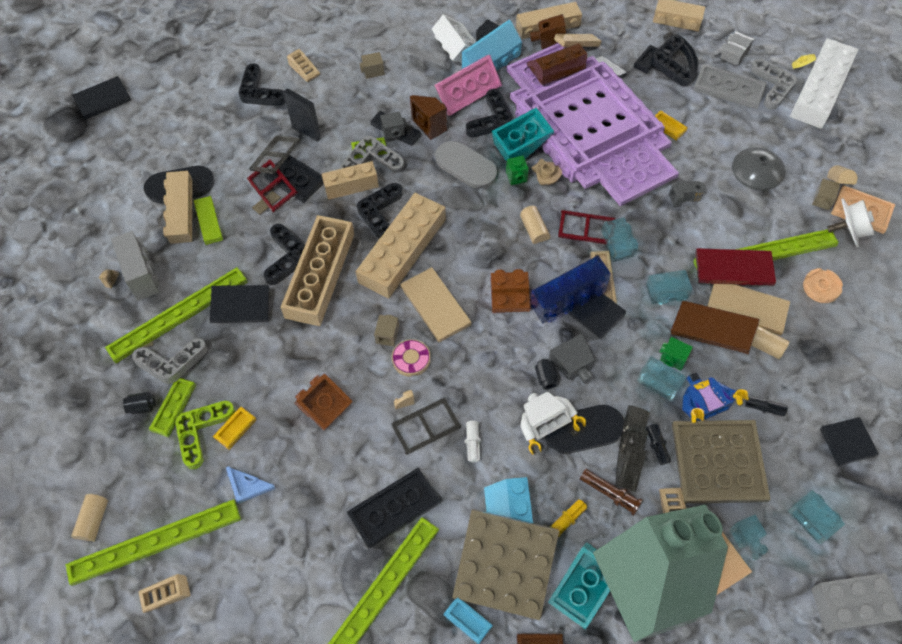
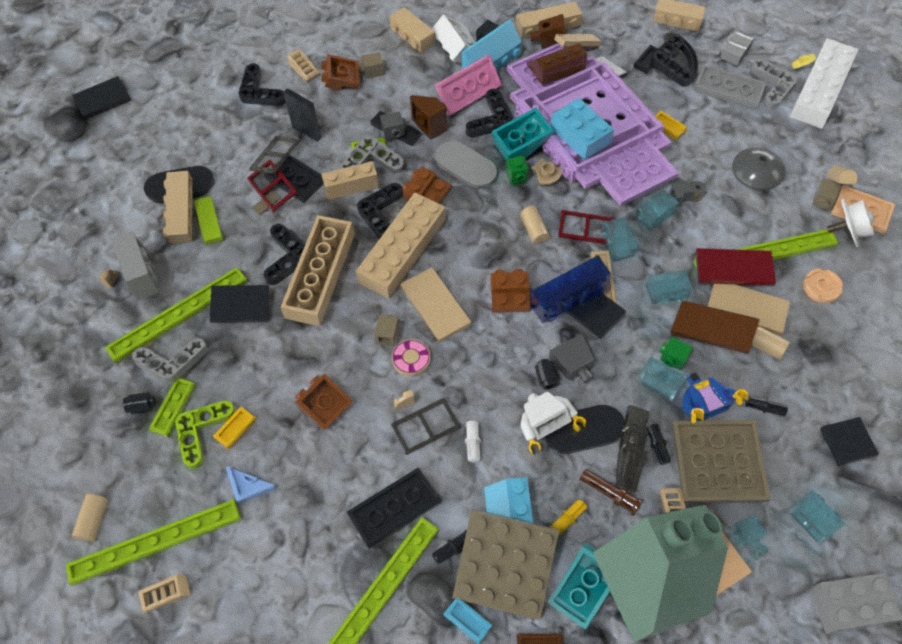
none -> dark orange plate [321,54,360,90]
none -> tan brick [390,7,435,53]
none -> dark orange plate [402,166,452,204]
none -> black axle [432,530,467,564]
none -> medium azure brick [551,98,614,160]
none -> clear light blue brick [635,189,679,231]

